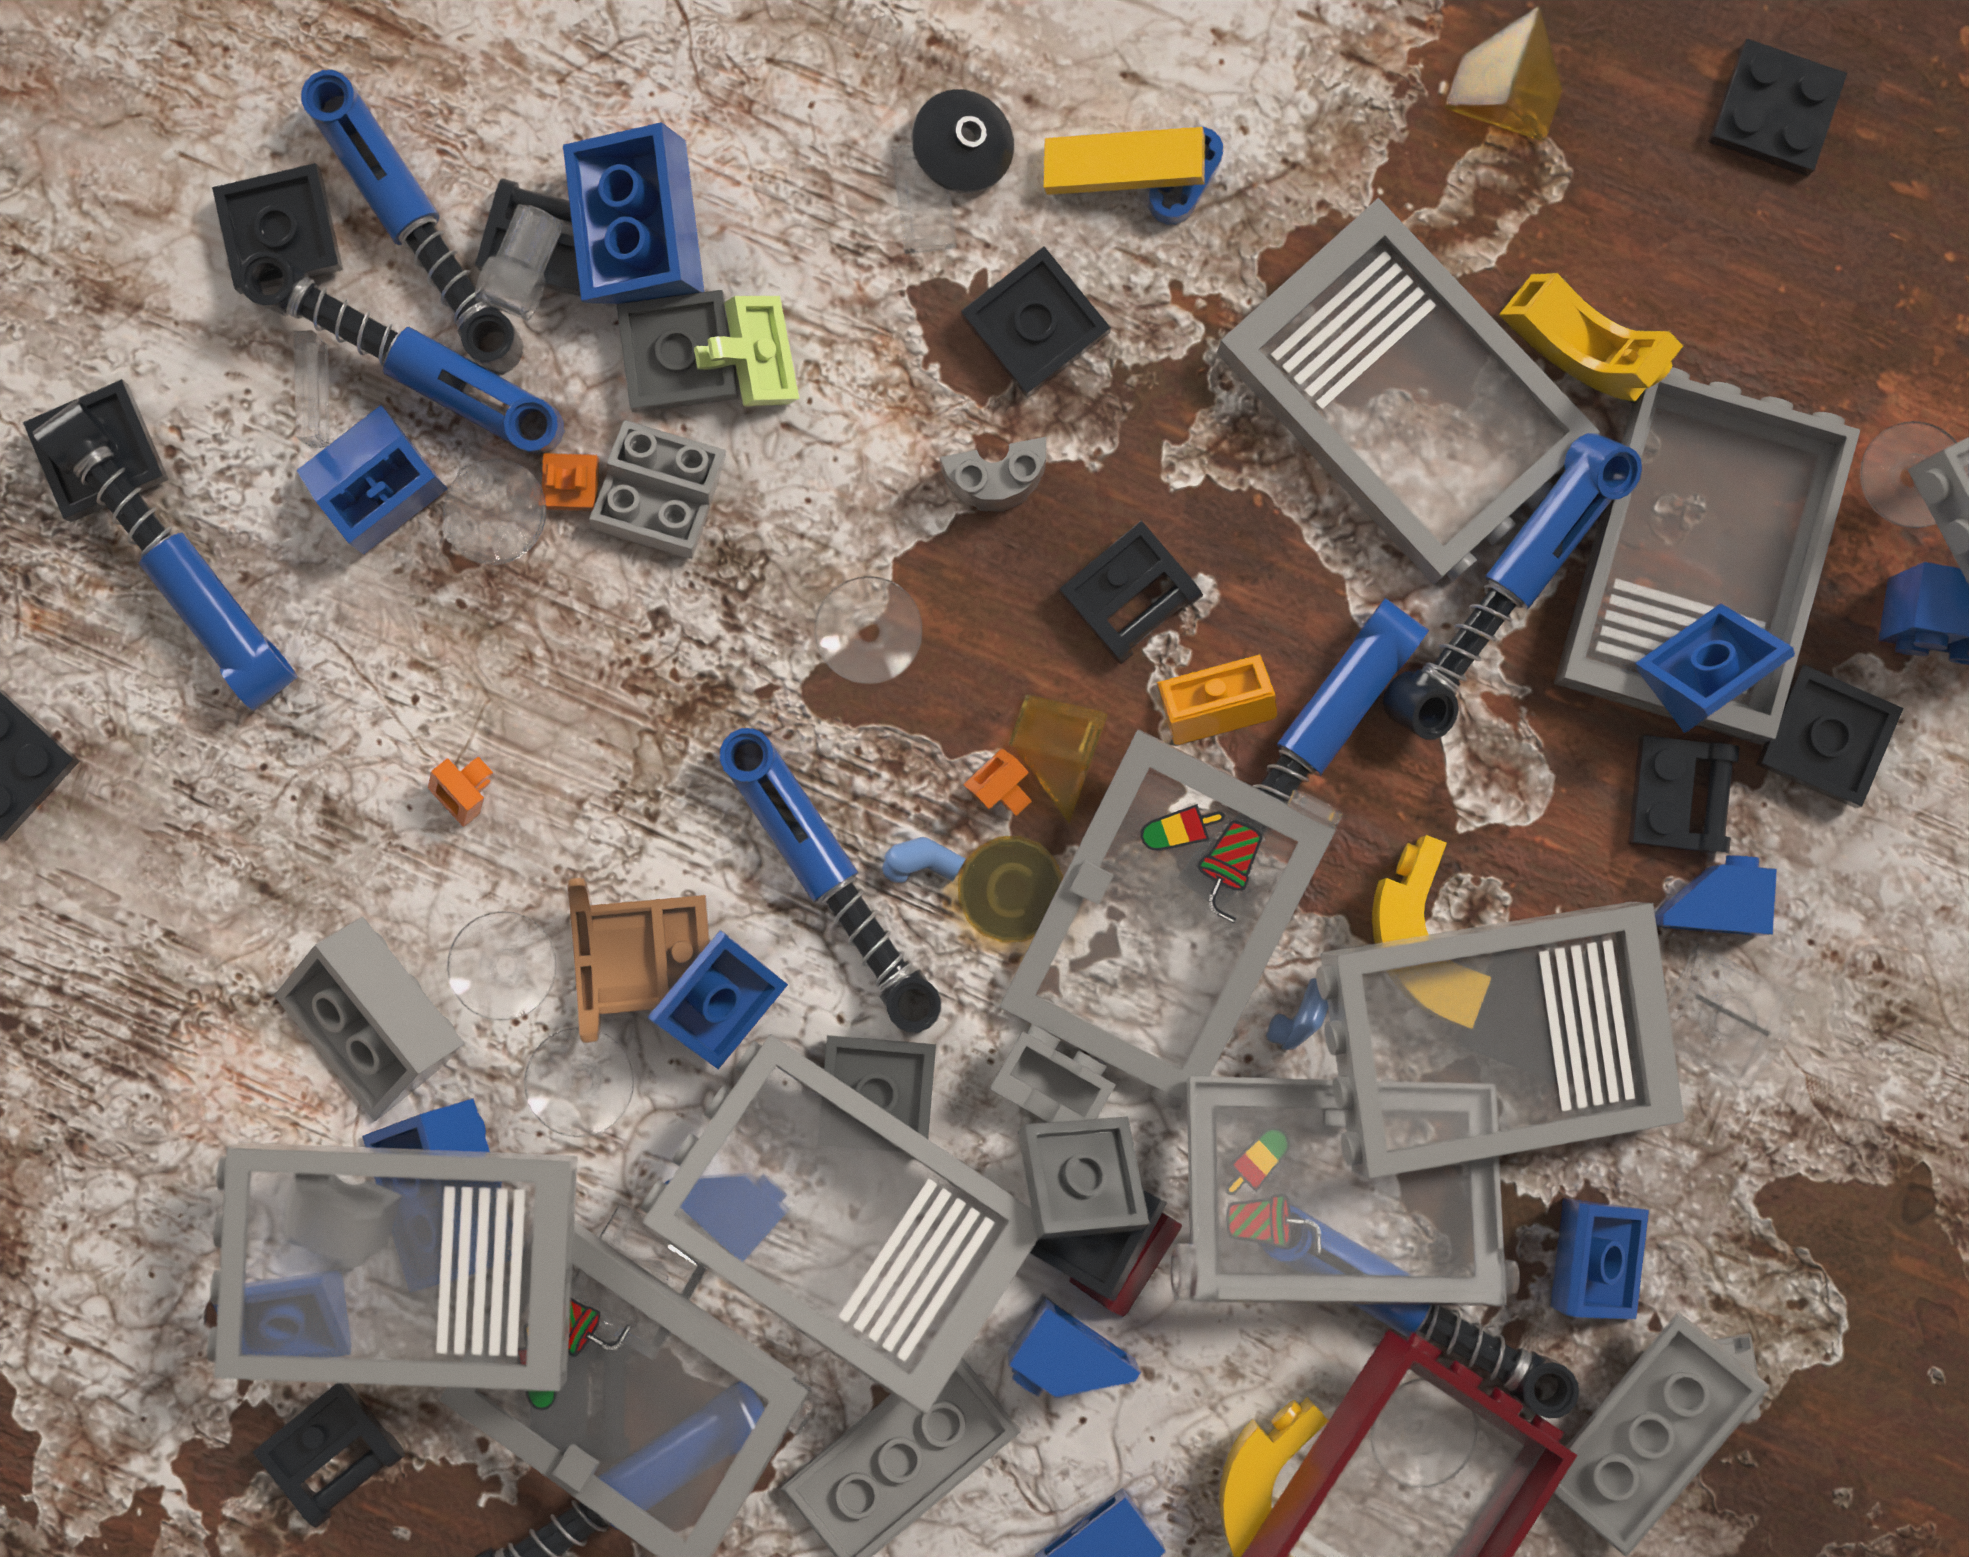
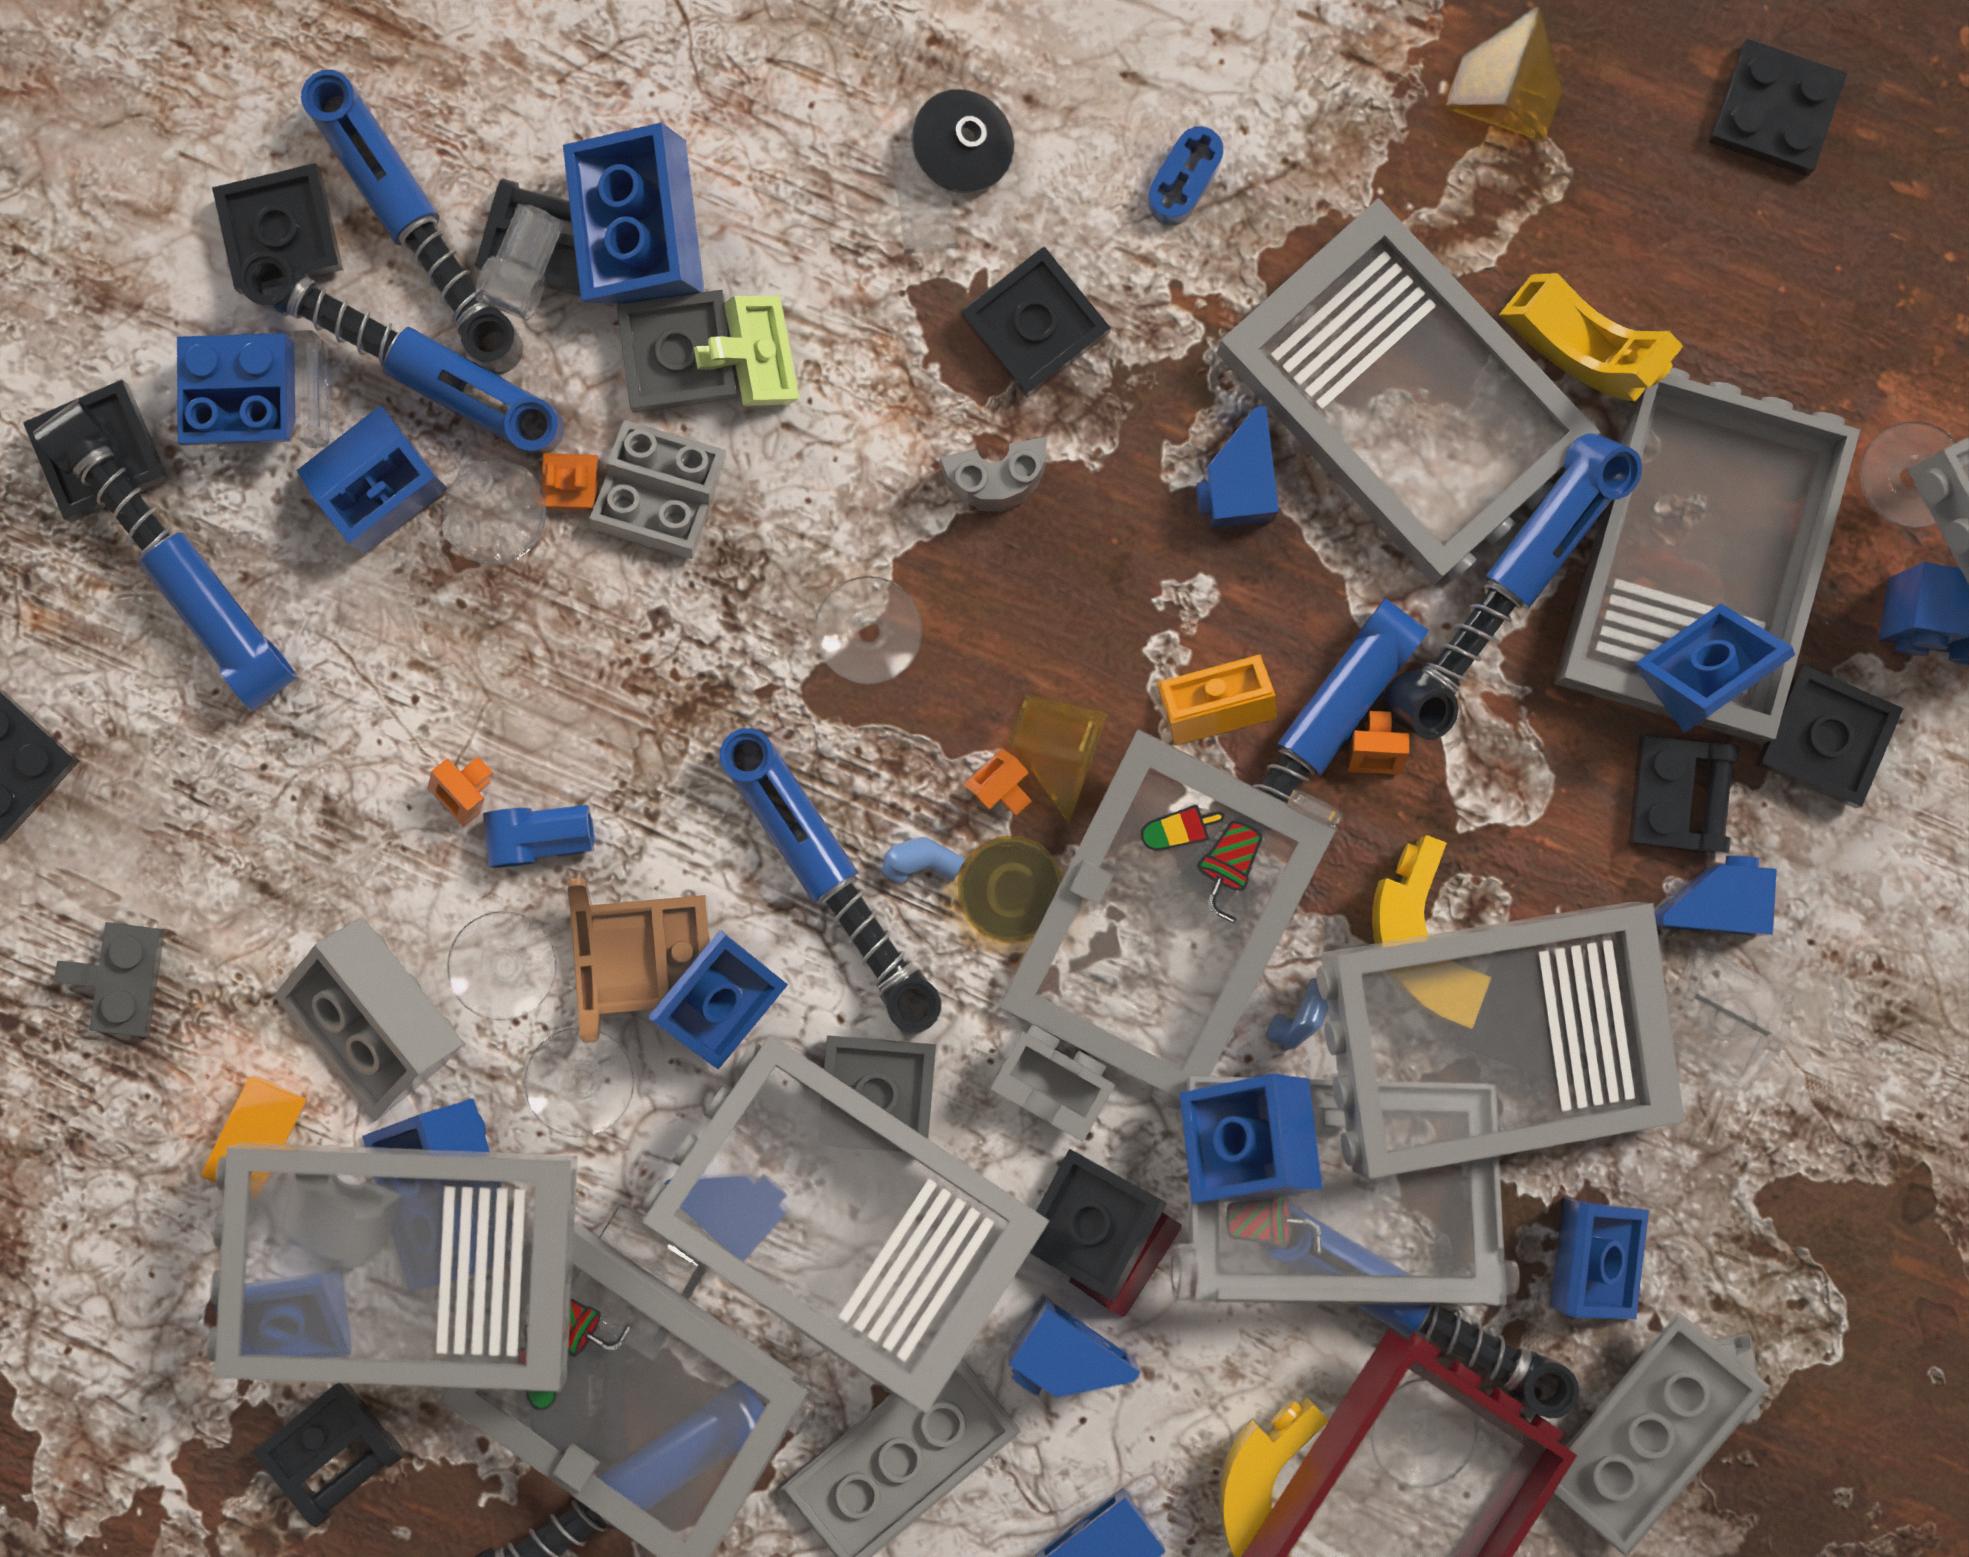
dark grey plate [1018,1116,1149,1240] -> none
yellow tile [1044,127,1205,195] -> none
black plate [1059,520,1203,664] -> none
none -> dark grey plate [54,922,165,1037]
none -> blue slope [177,333,302,445]
none -> light orange slope [200,1076,308,1199]
none -> blue piece [483,805,595,868]
none -> blue slope [1180,1073,1323,1204]
none -> blue slope [1196,406,1279,529]
none -> orange tile [1347,711,1409,775]

